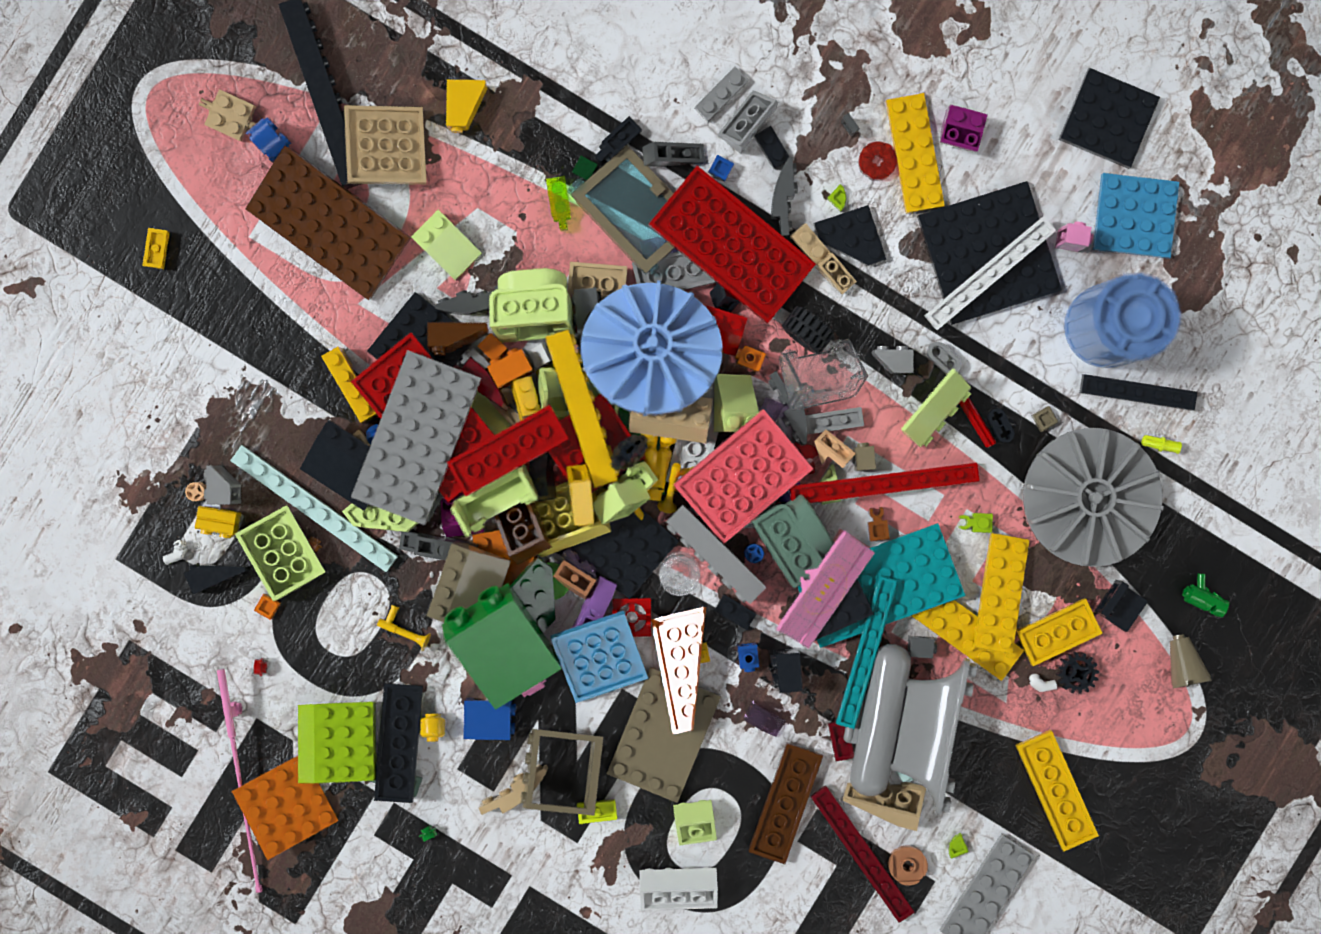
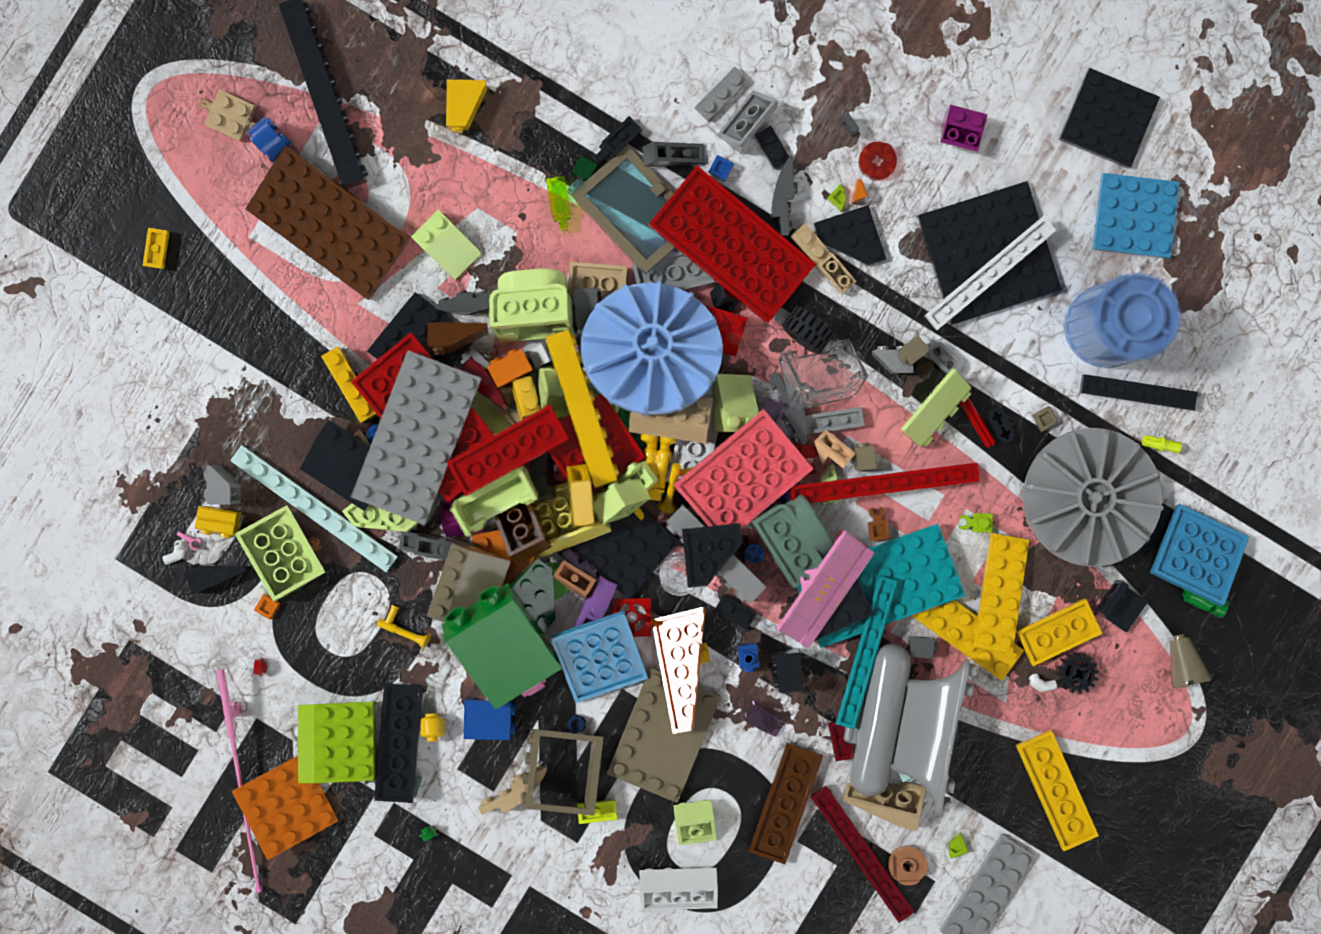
light nougat wheel [185,482,207,501] -> none
tan plate [344,105,426,185] -> none
orange panel [478,333,509,360] -> none
black piece [610,435,648,470] -> none
orange brick [735,345,766,373] -> none
yellow plate [885,93,945,214] -> none
bright pink brick [1055,222,1093,252] -> none
none -> bright pink hand [177,531,202,550]
none -> dark blue plate [567,714,586,734]
none -> black plate [682,523,743,588]
none -> orange slope [851,178,867,204]
none -> dark tan brick [897,335,930,366]
none -> dark azure plate [1150,504,1249,606]

